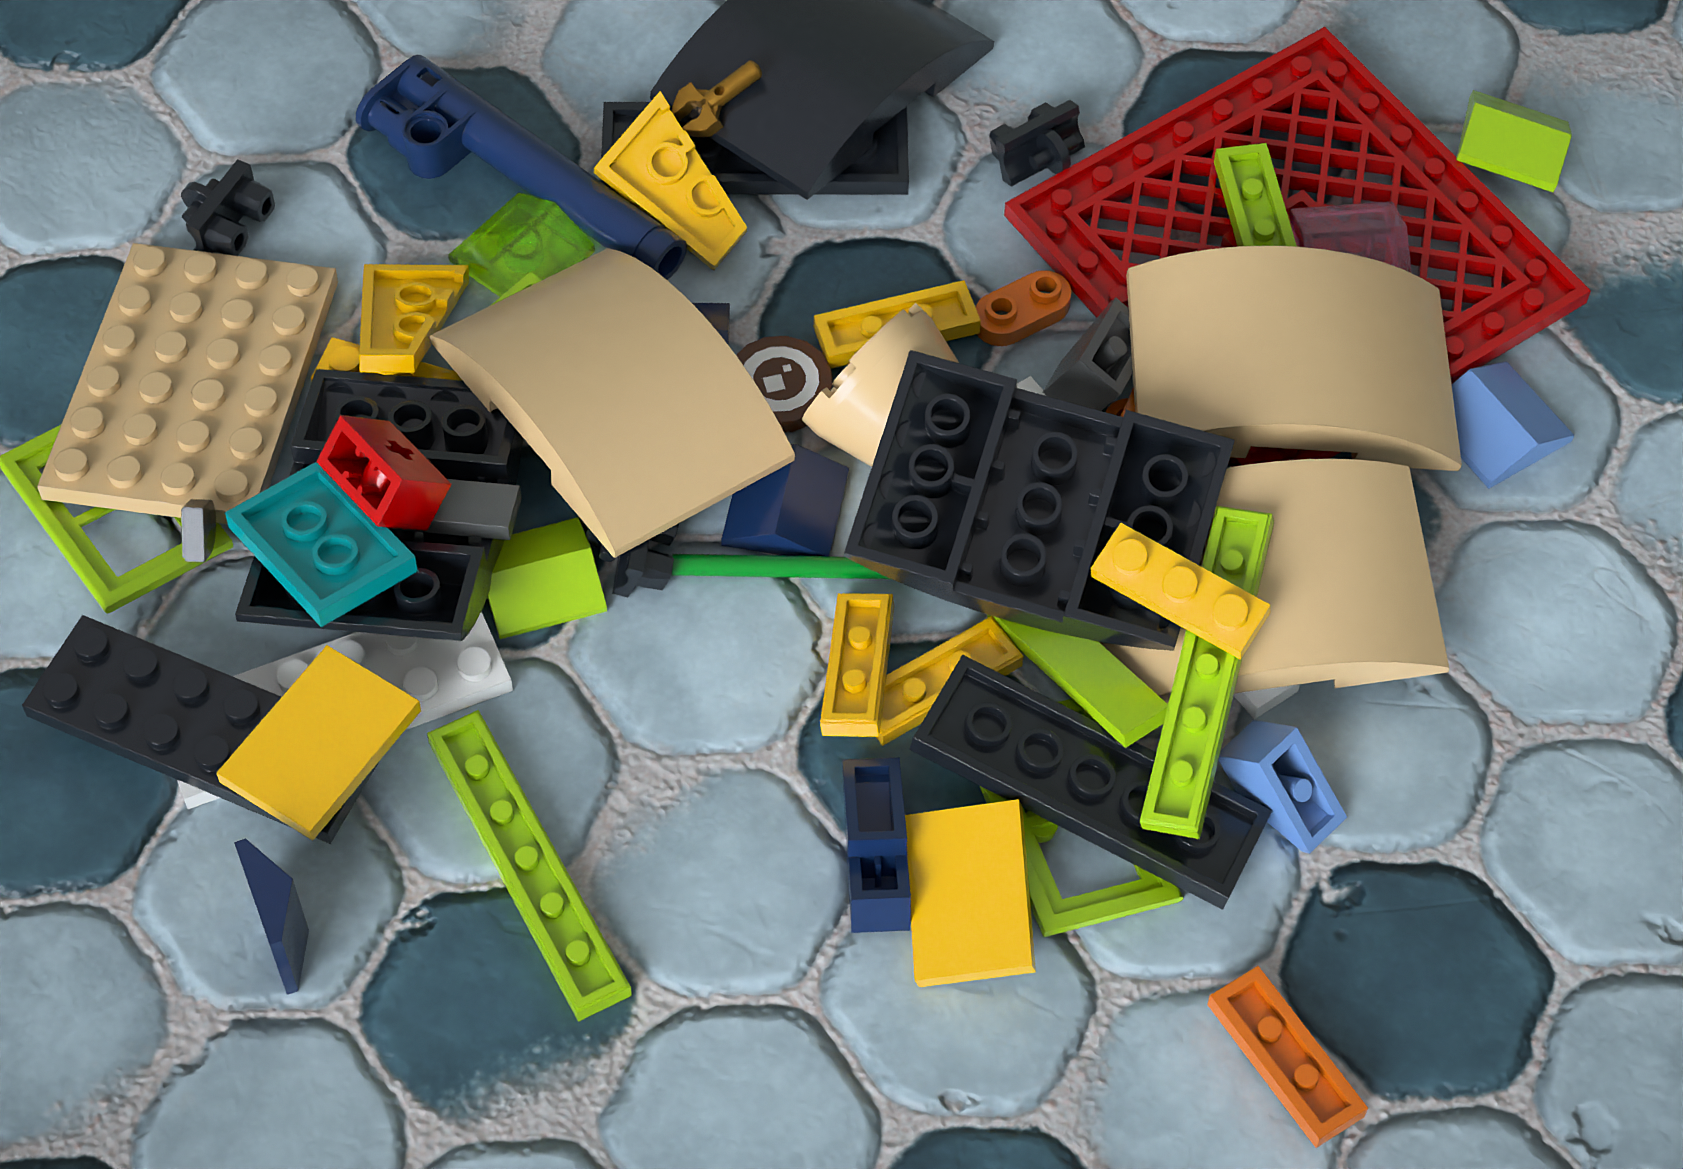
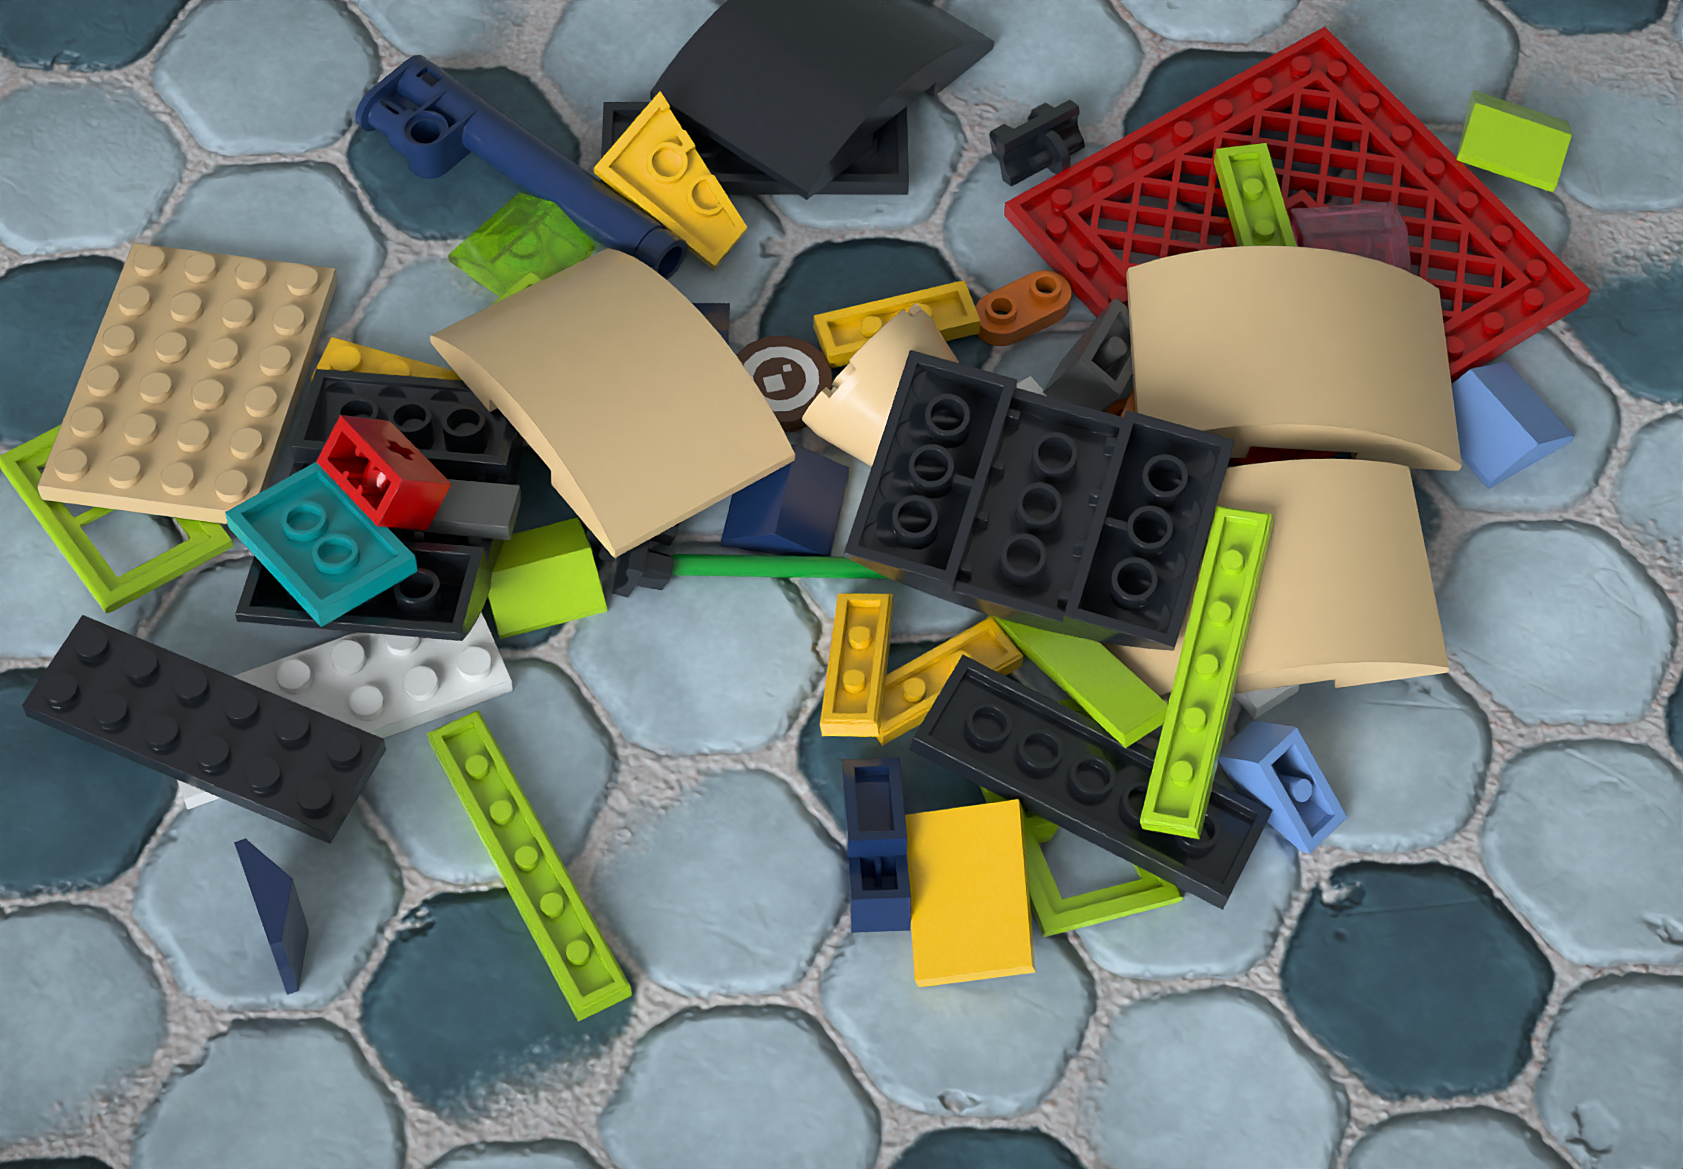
black hips [181,159,275,256] -> none
tile [181,499,216,562] -> none
yellow tile [217,645,421,841] -> none
yellow wing [359,264,469,375] -> none
pearl gold bar [672,60,762,137] -> none
yellow plate [1090,523,1271,660] -> none
orange plate [1207,966,1368,1148] -> none

